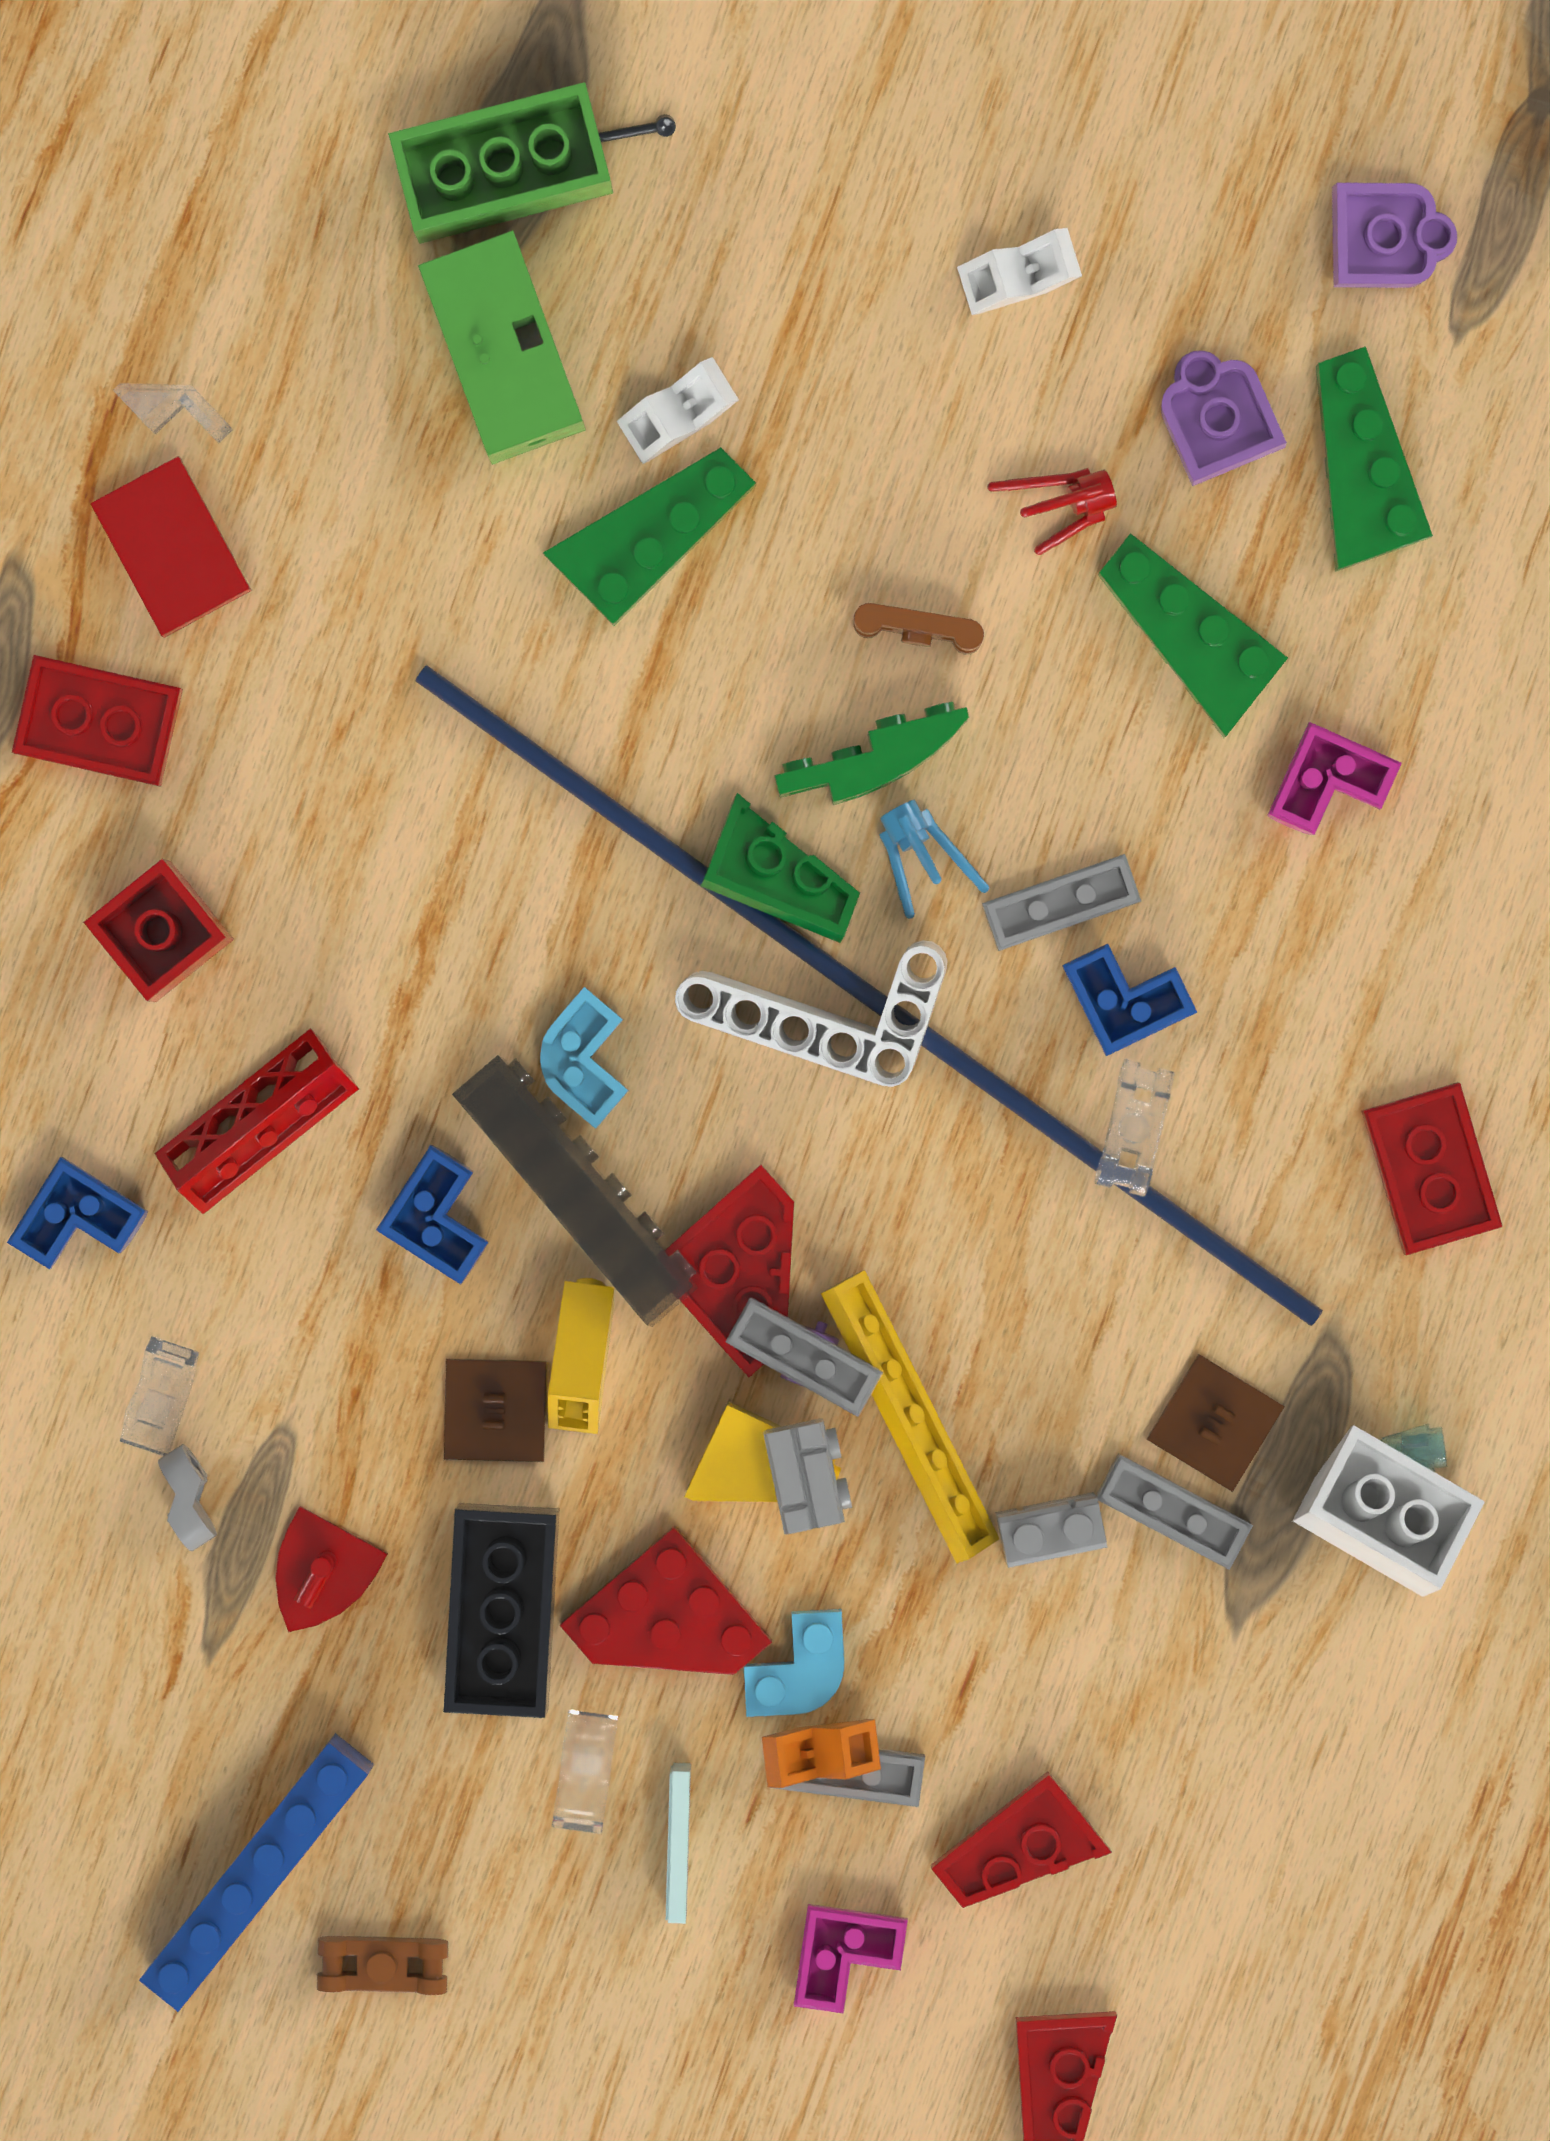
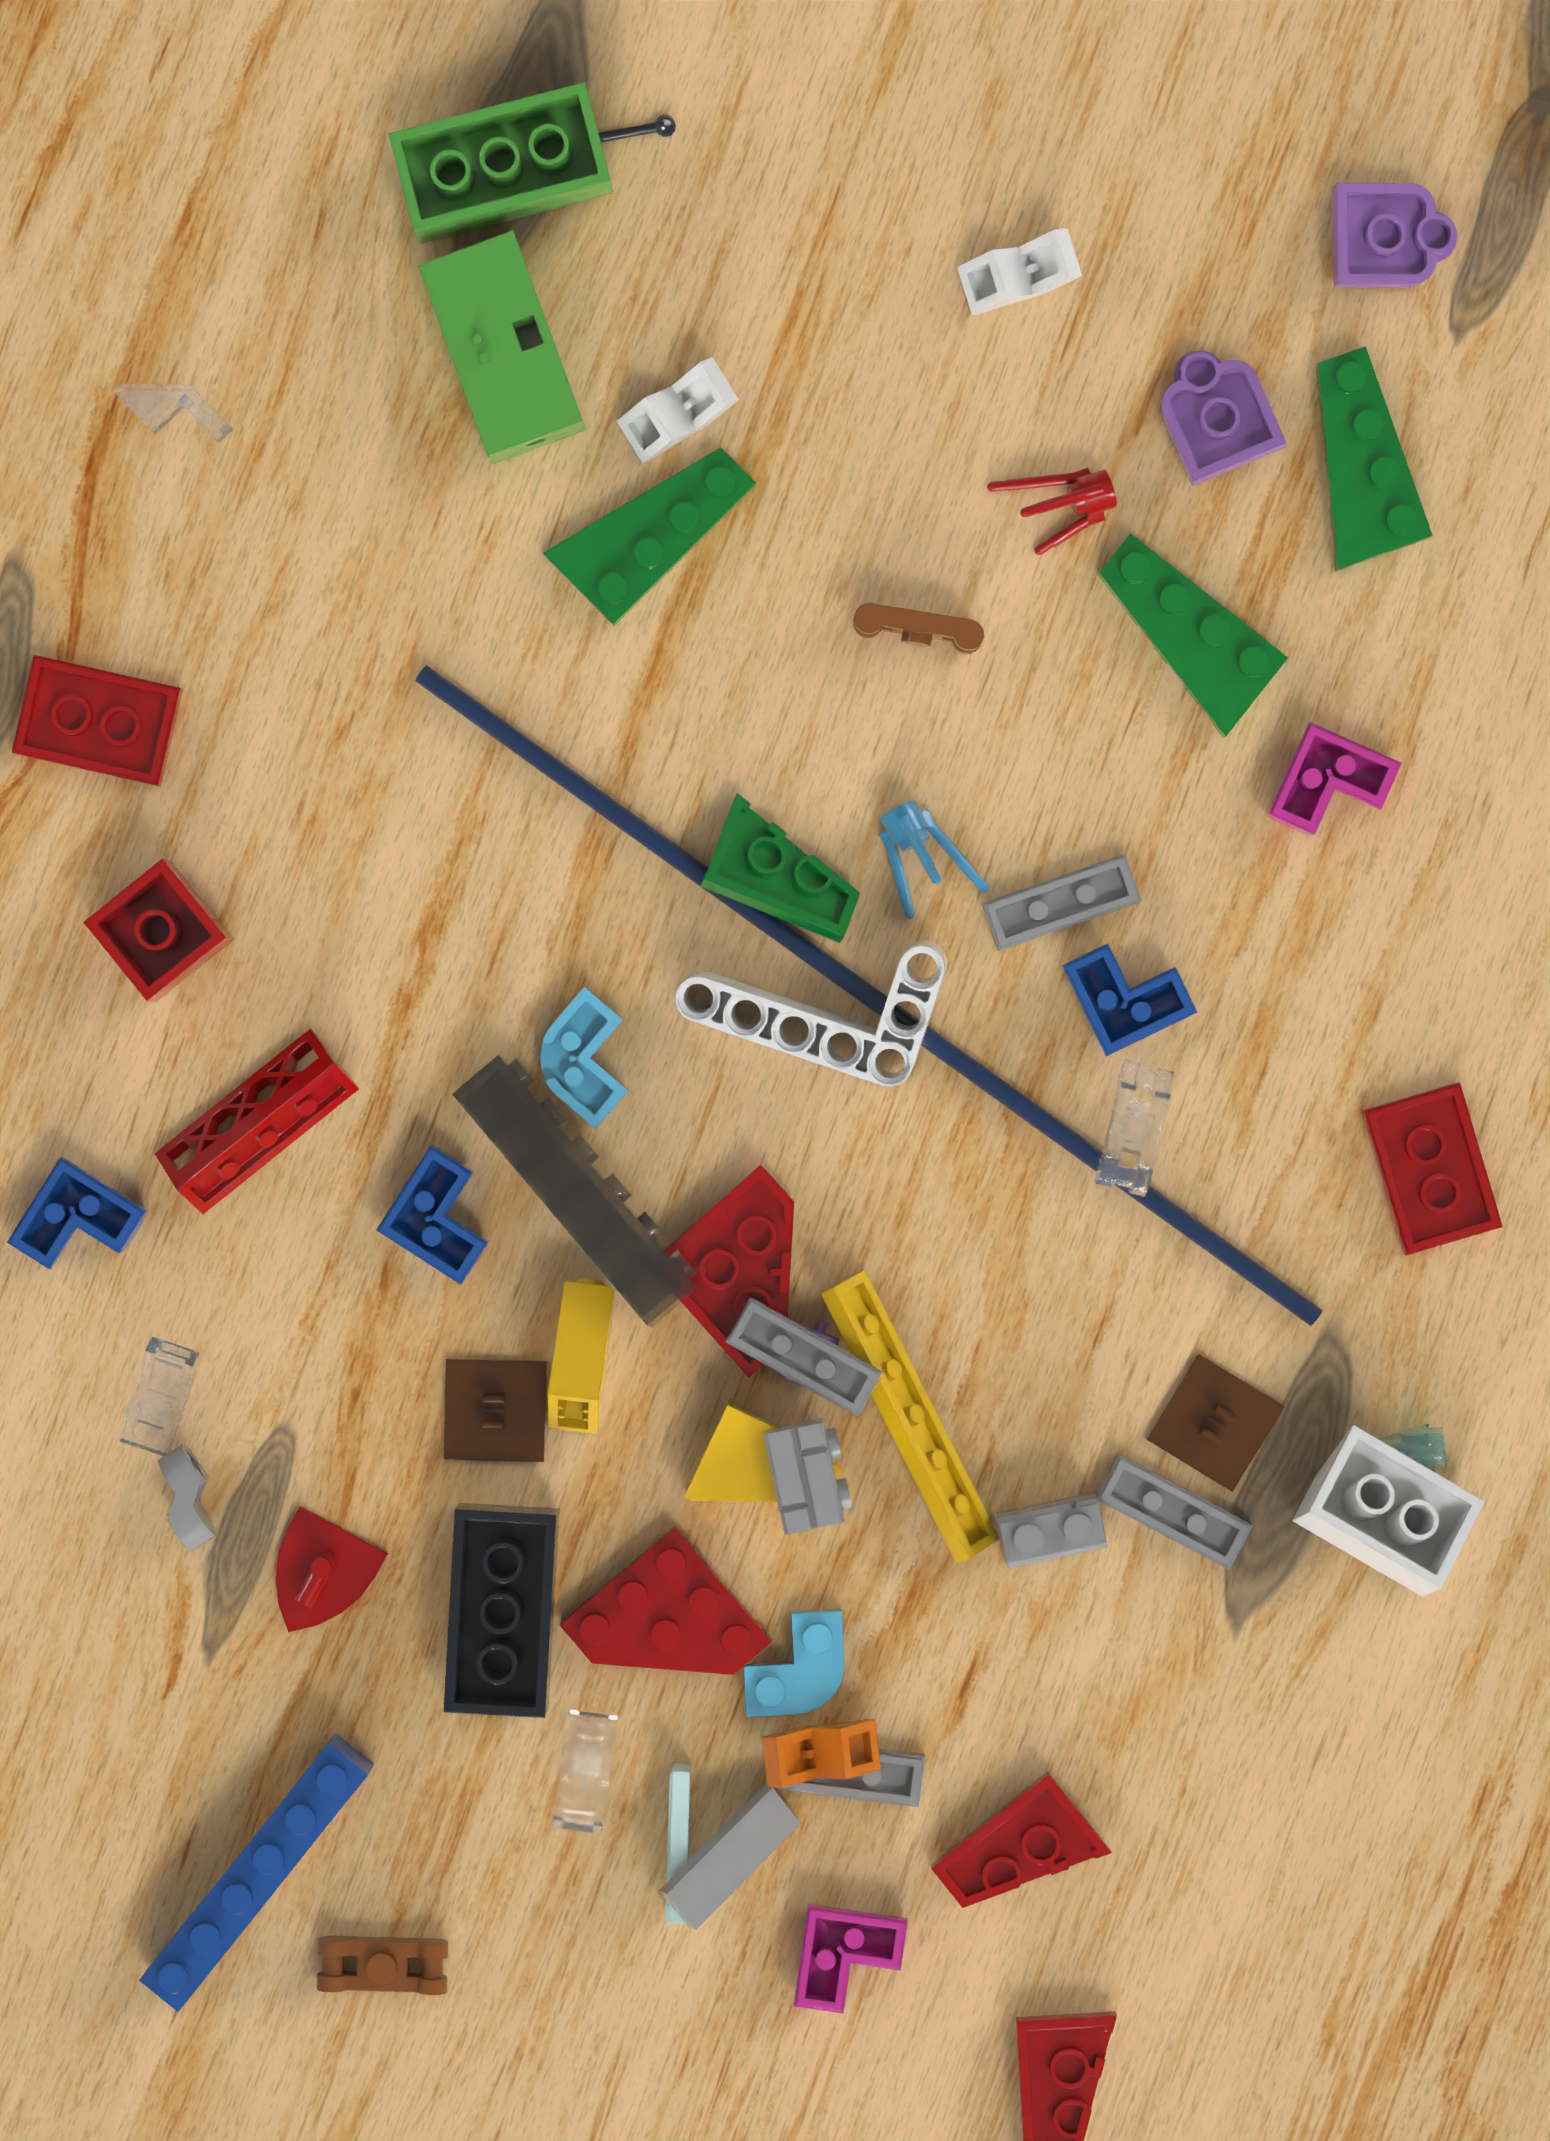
red tile [90,456,252,638] -> none
green slope [775,702,969,805] -> none
none -> light grey tile [659,1784,801,1930]

